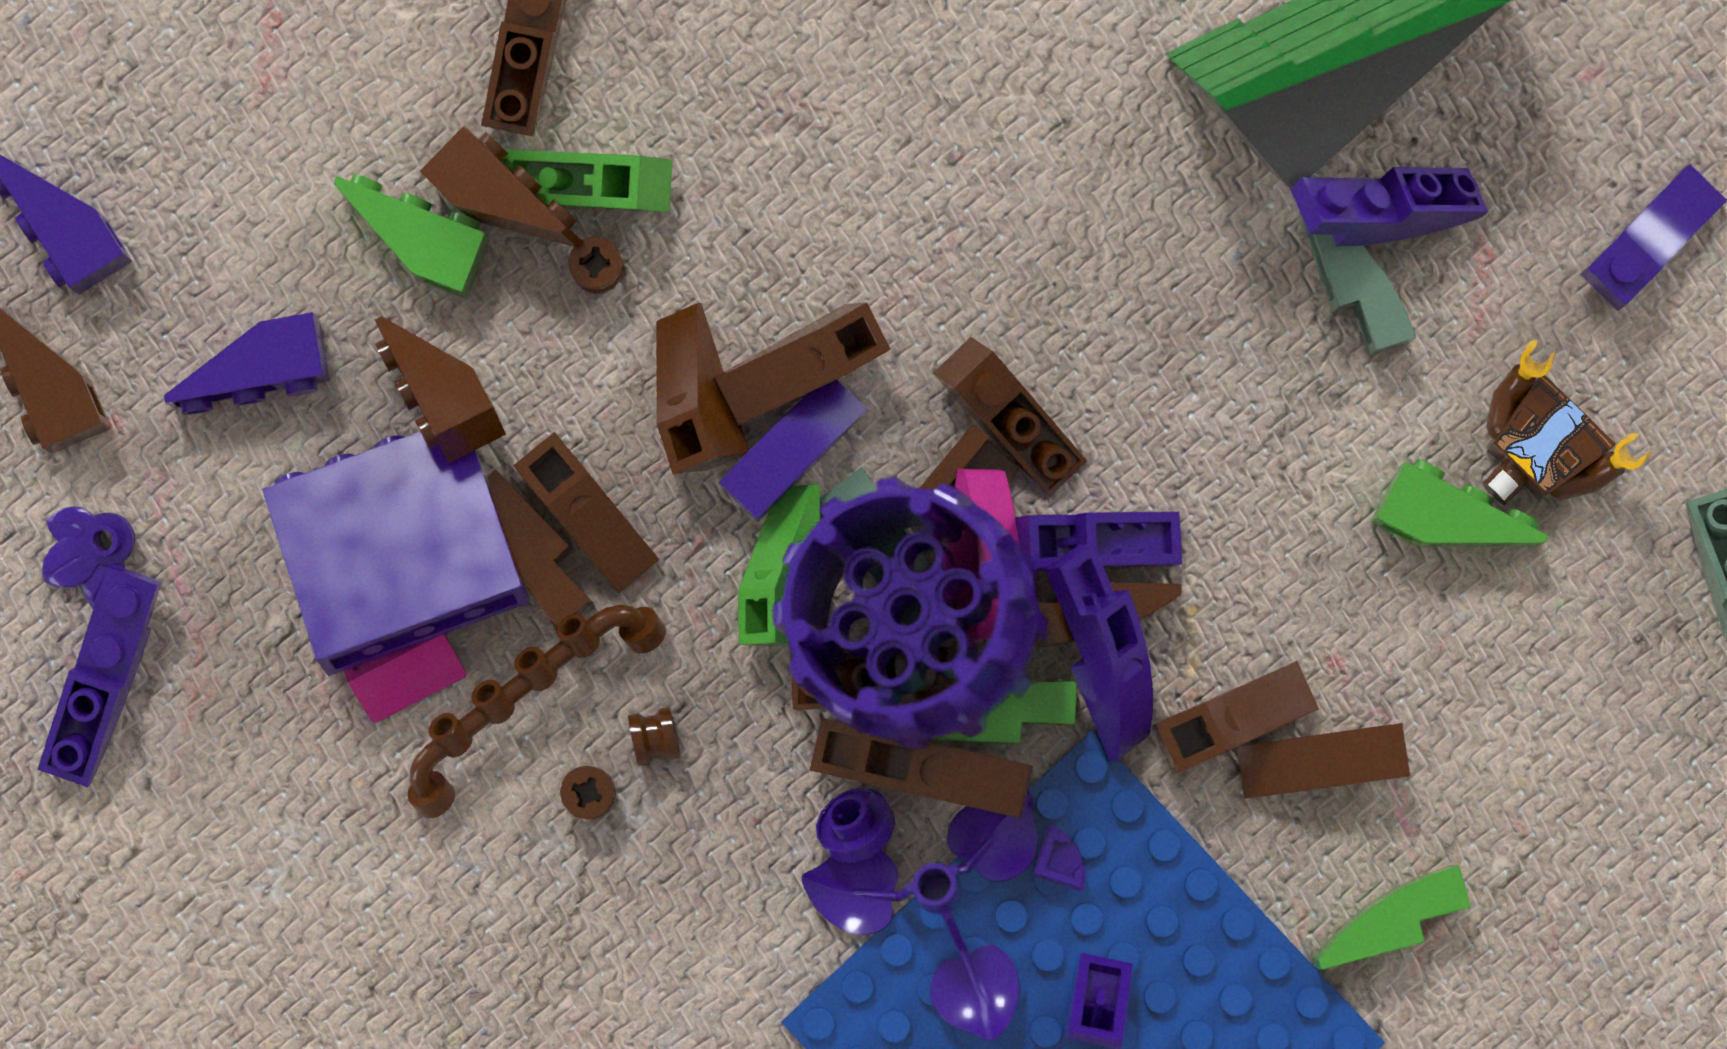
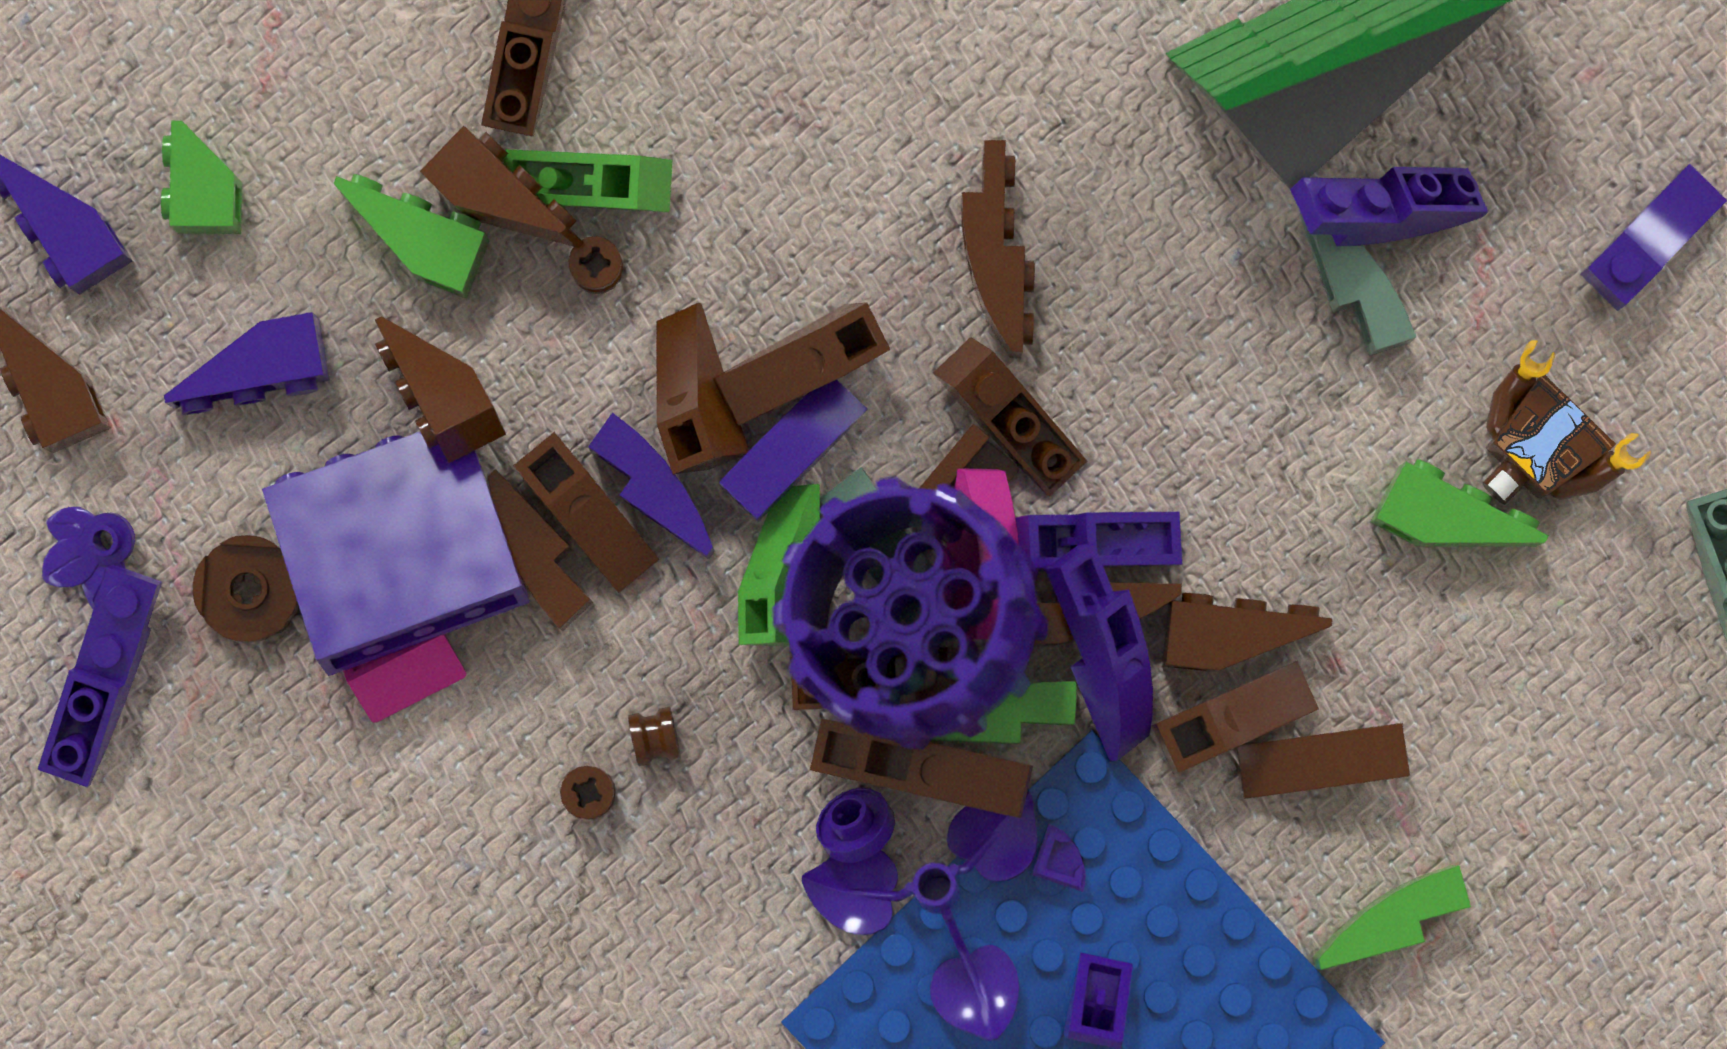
reddish brown bar [407,605,666,818] -> none
none -> bright green slope [161,121,242,234]
none -> reddish brown plate [193,535,299,643]
none -> dark purple slope [588,412,715,560]
none -> reddish brown slope [961,140,1035,358]
none -> reddish brown slope [1162,593,1333,673]

